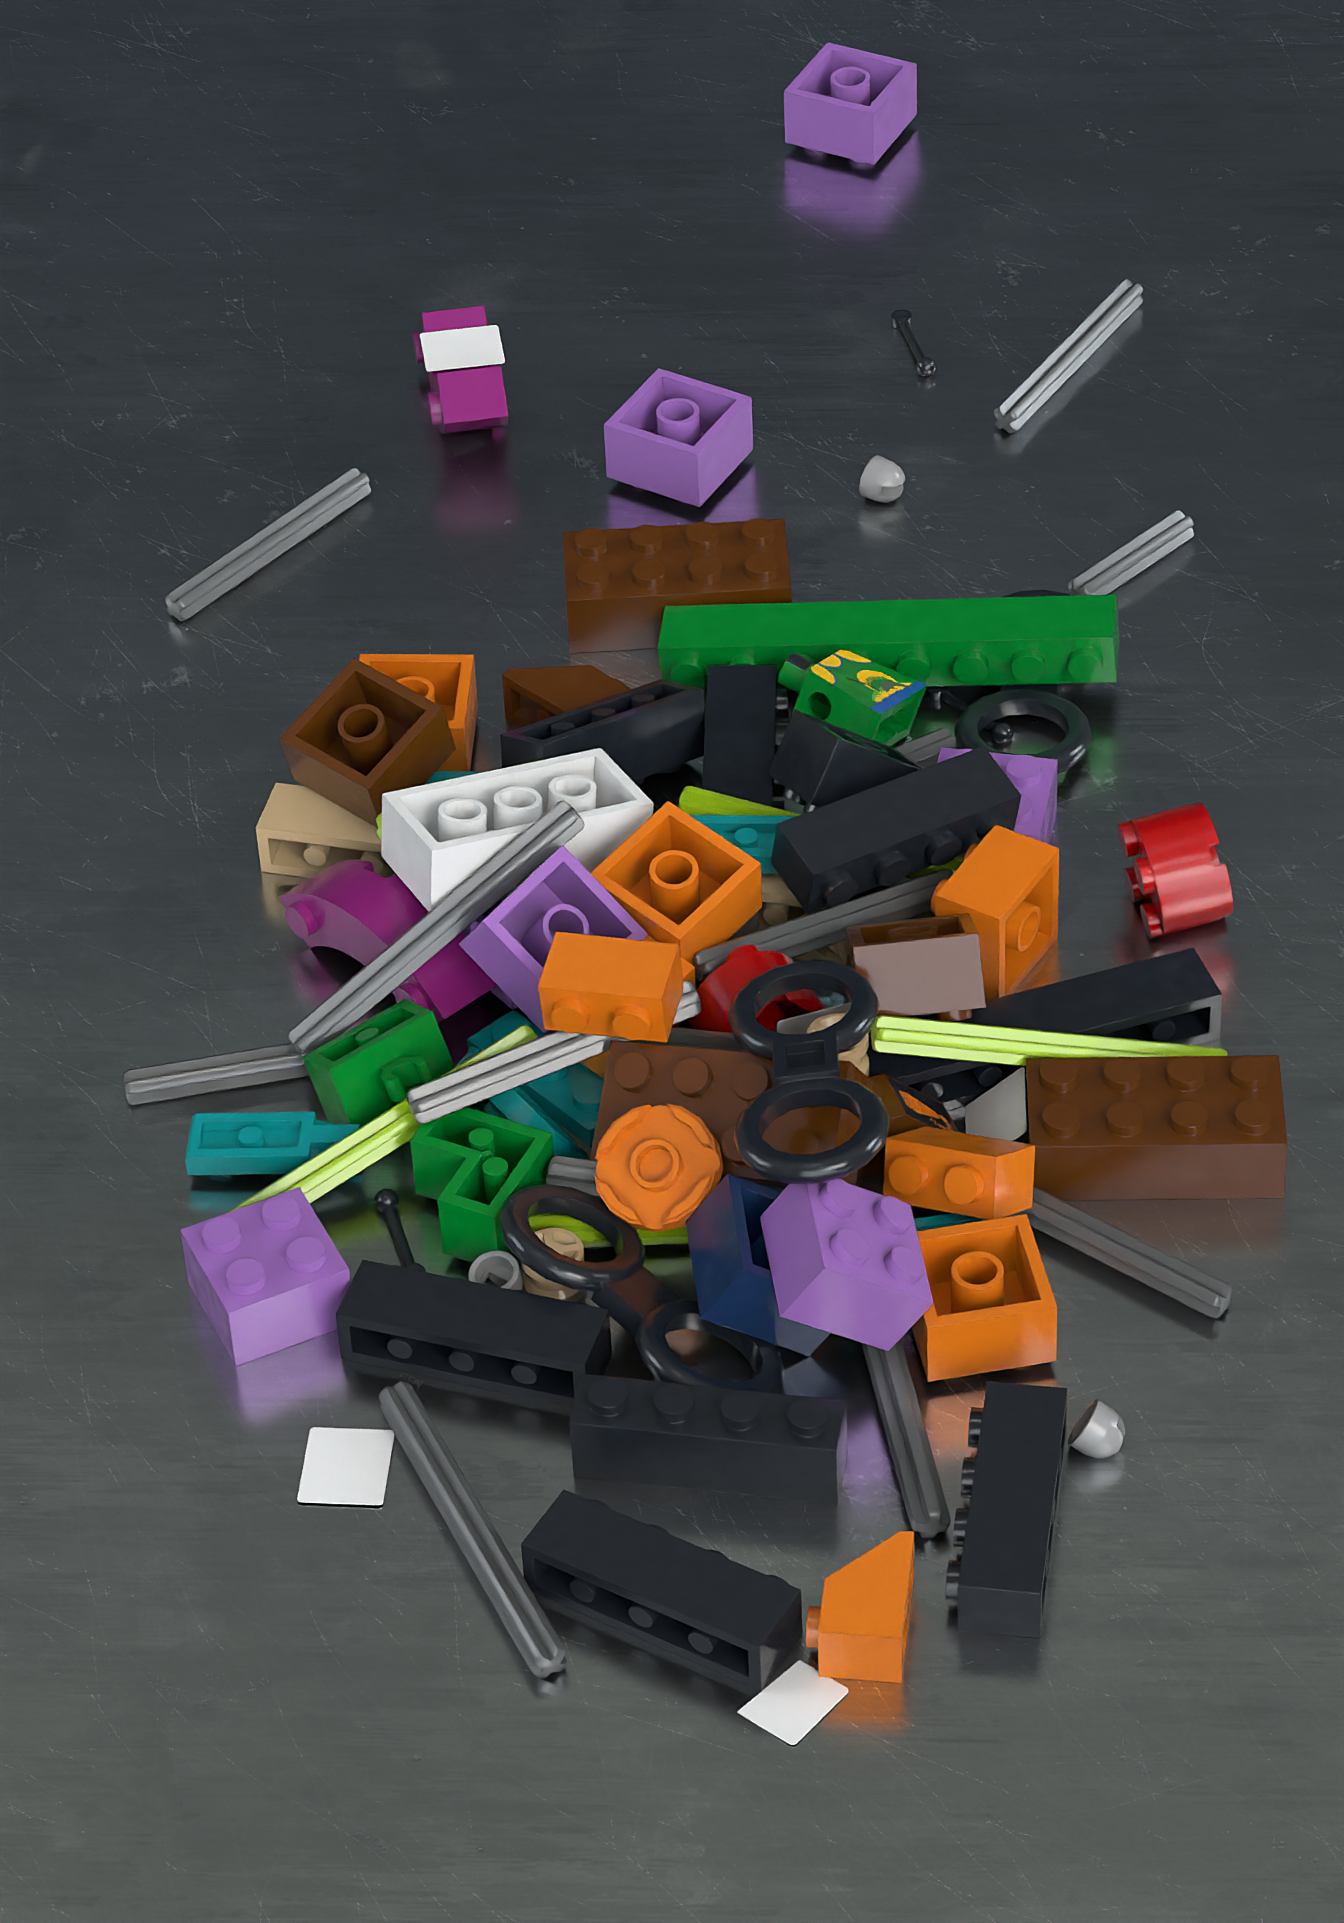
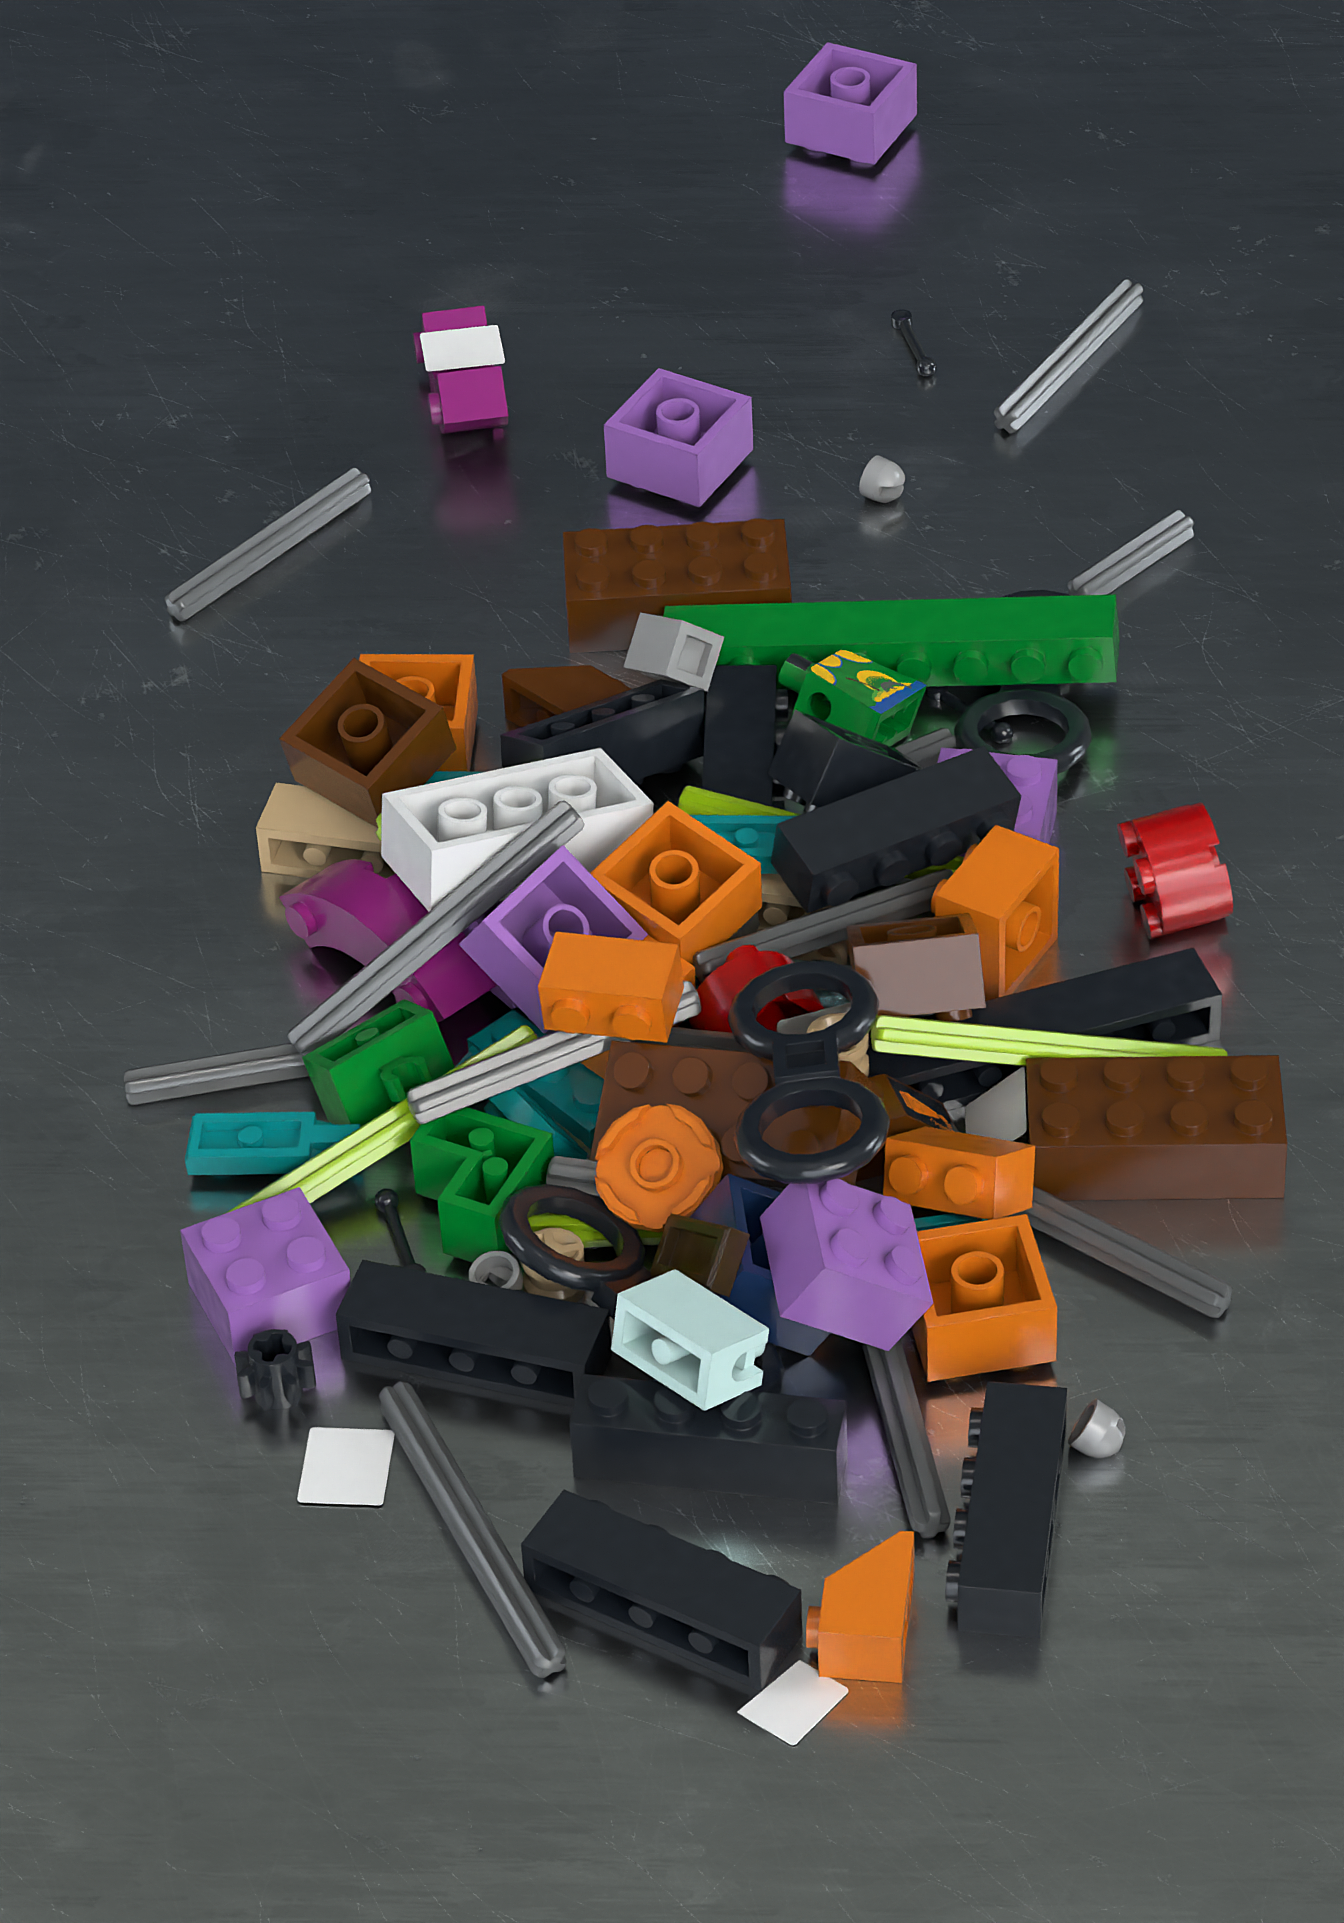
none -> black gear [234,1329,317,1410]
none -> light aqua brick [611,1269,769,1411]
none -> light grey brick [623,613,724,692]
none -> dark brown tile [650,1213,750,1297]

